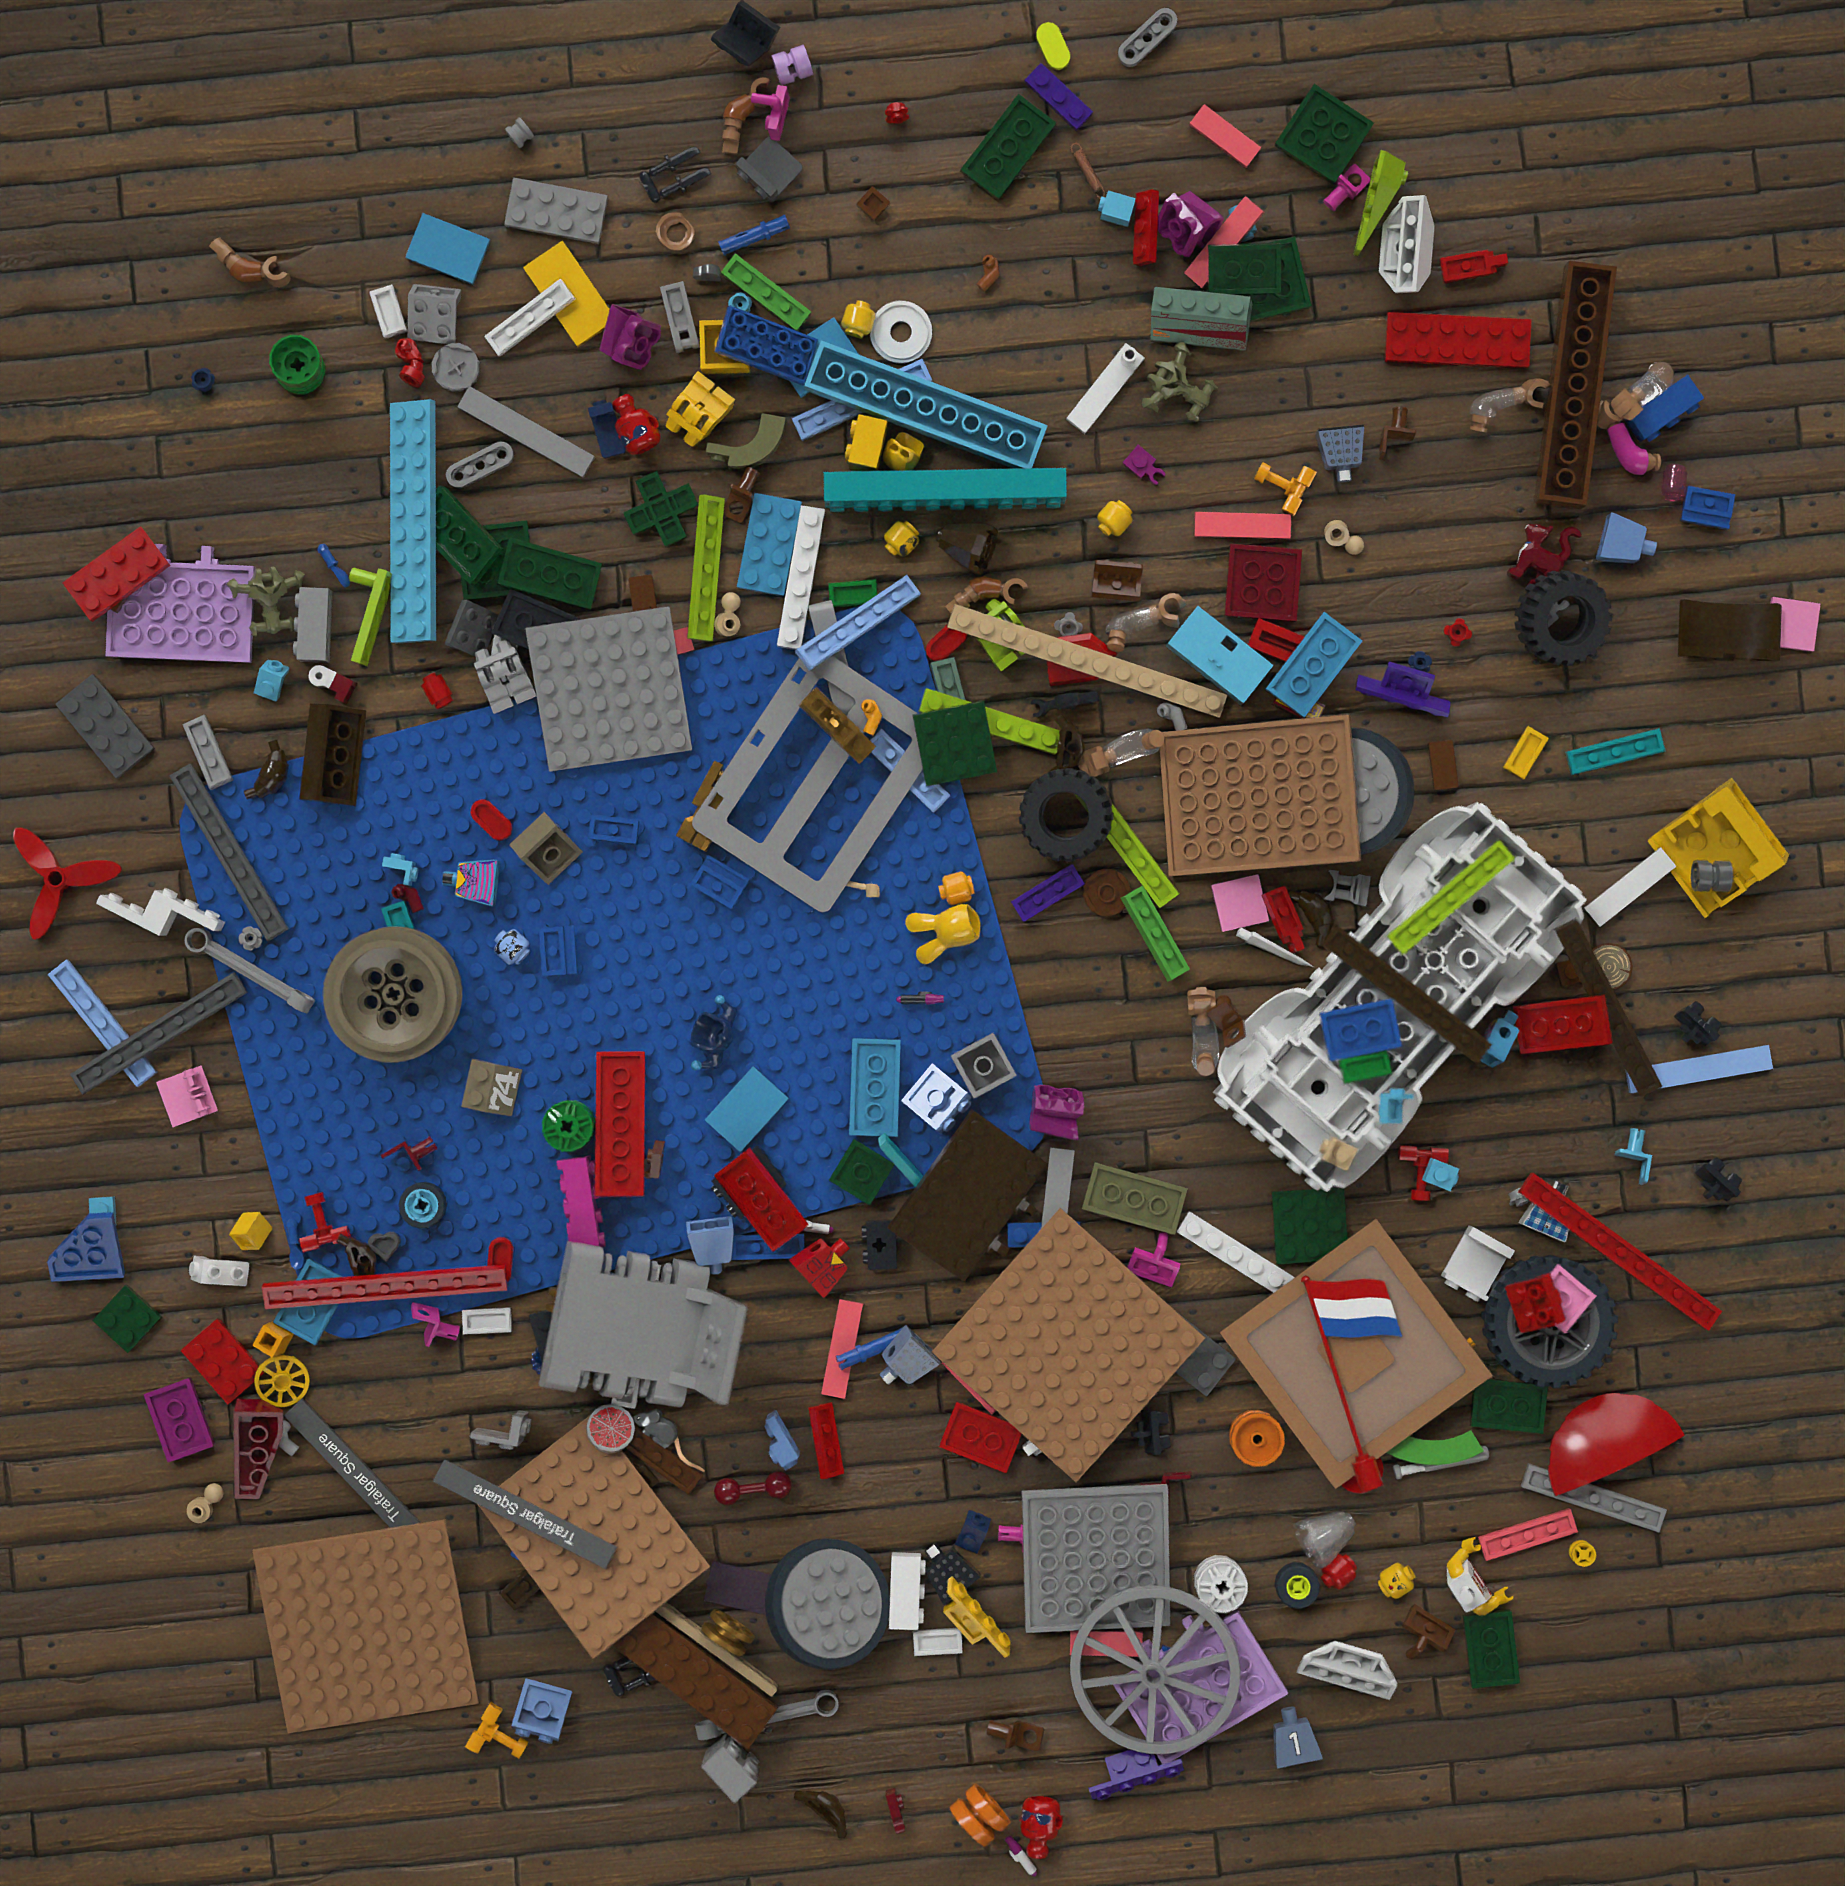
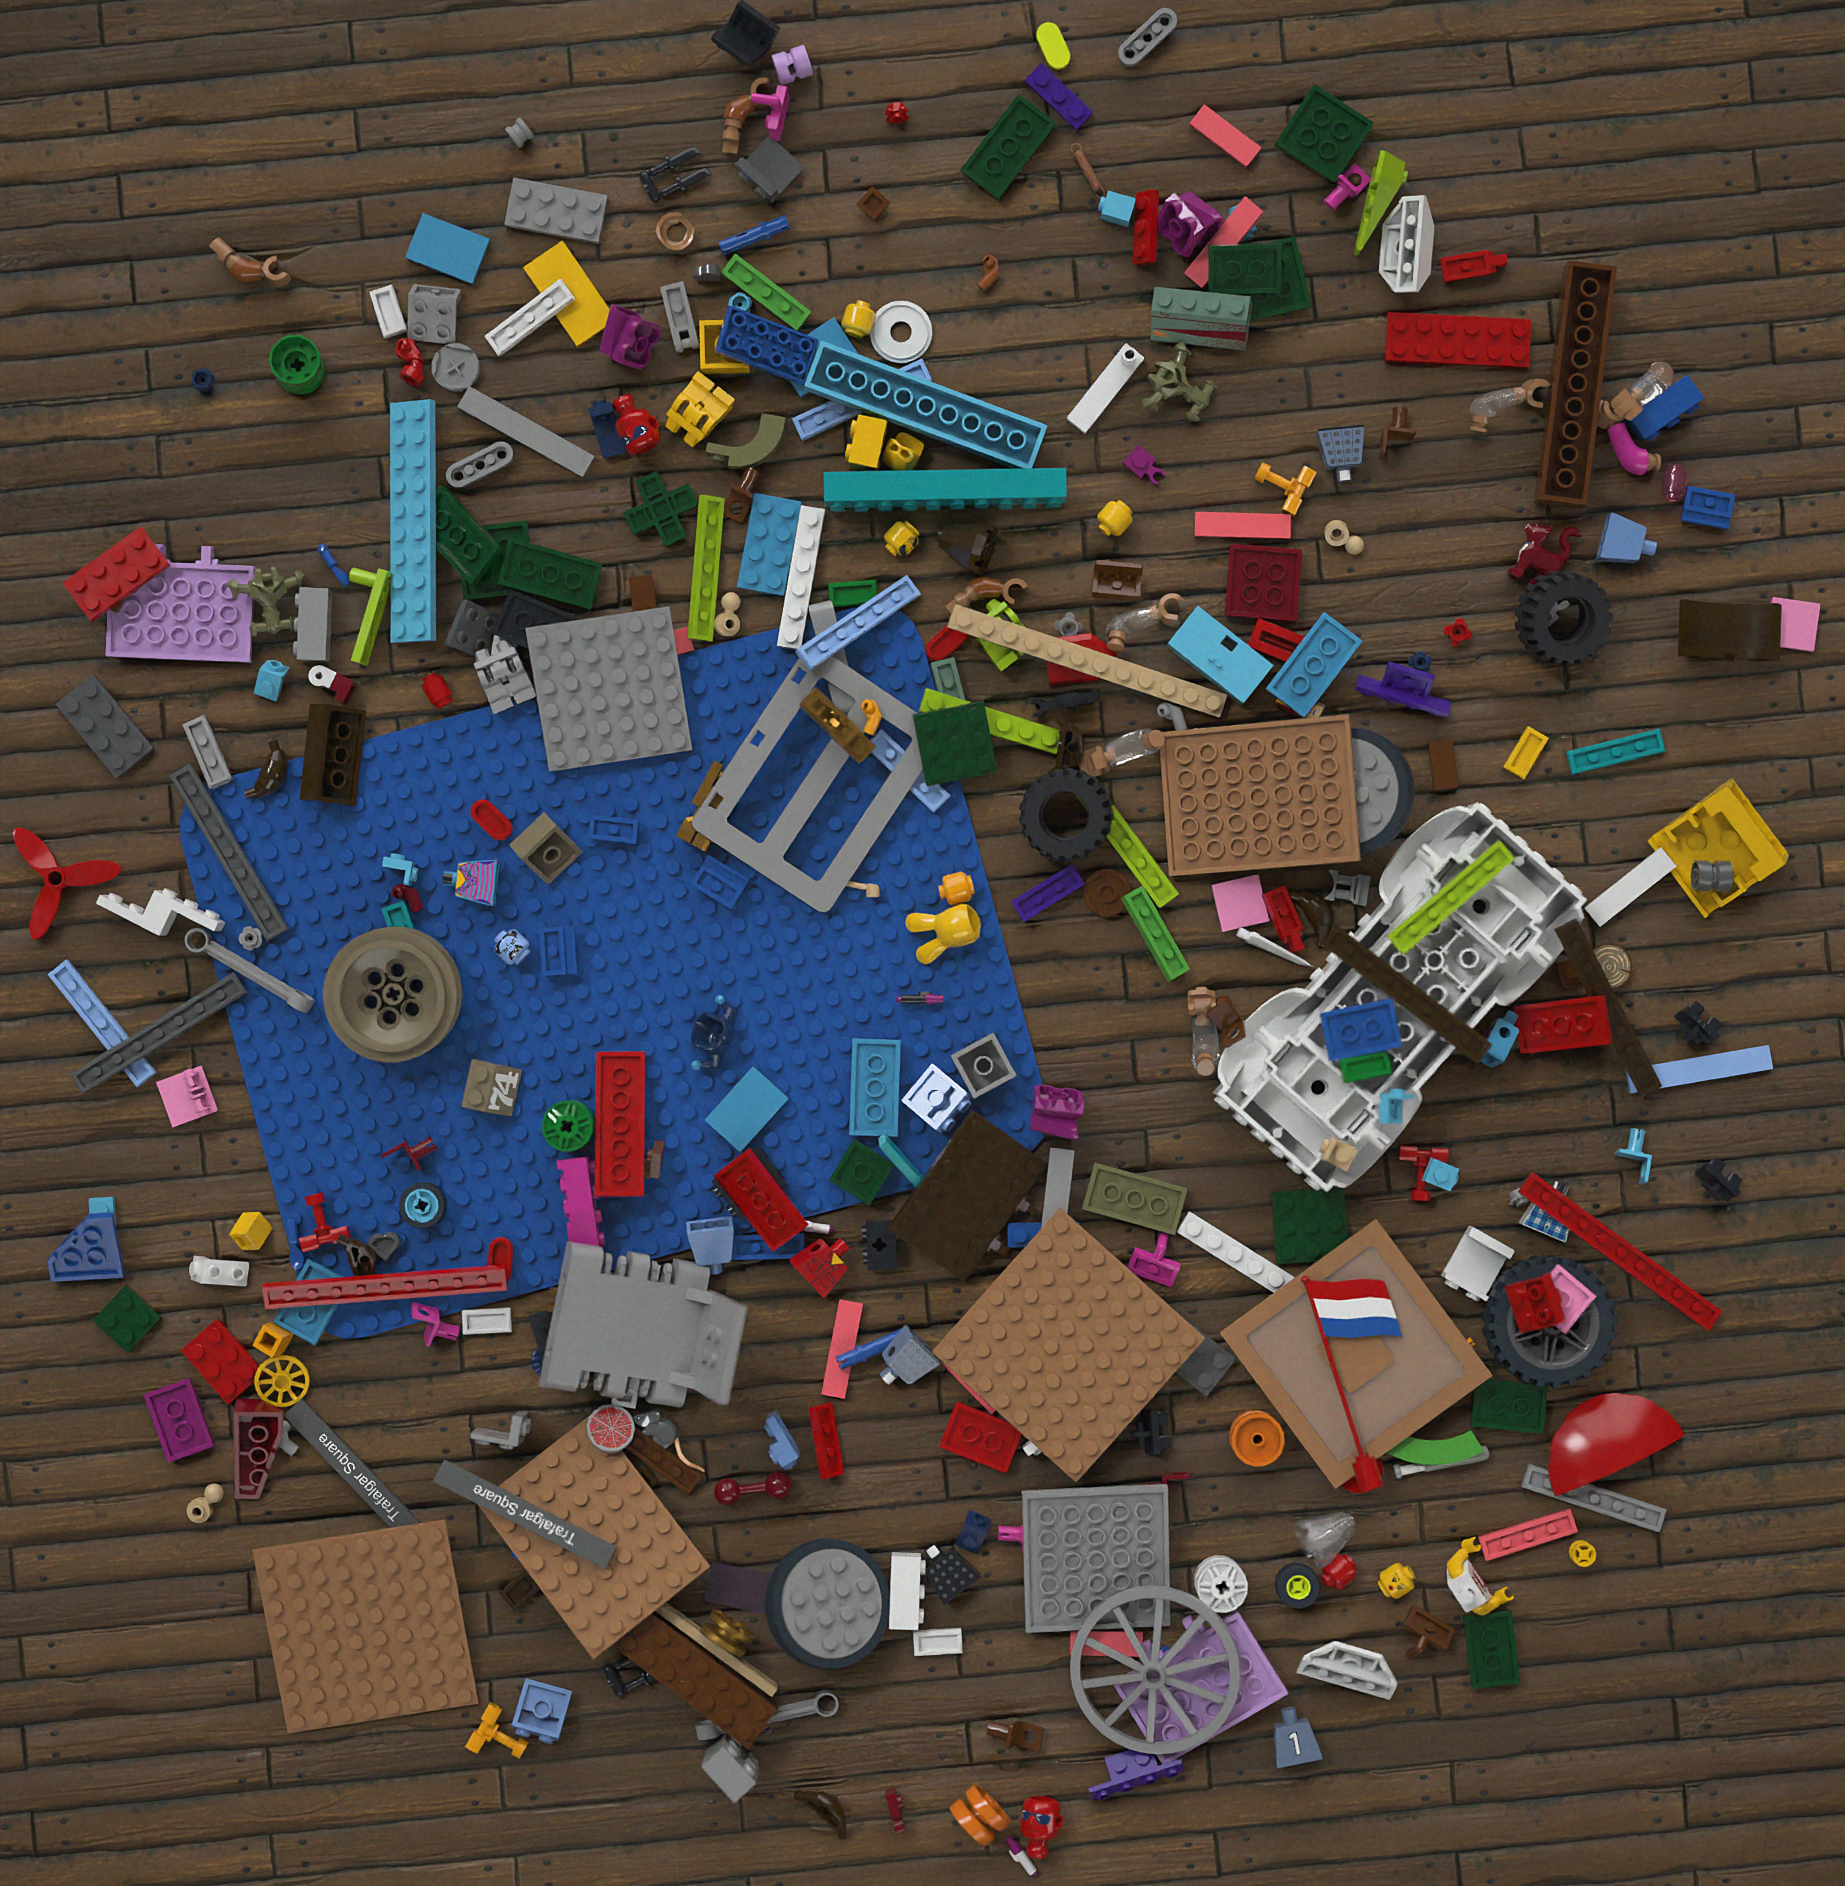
yellow bracket [943,1577,1011,1658] -> none

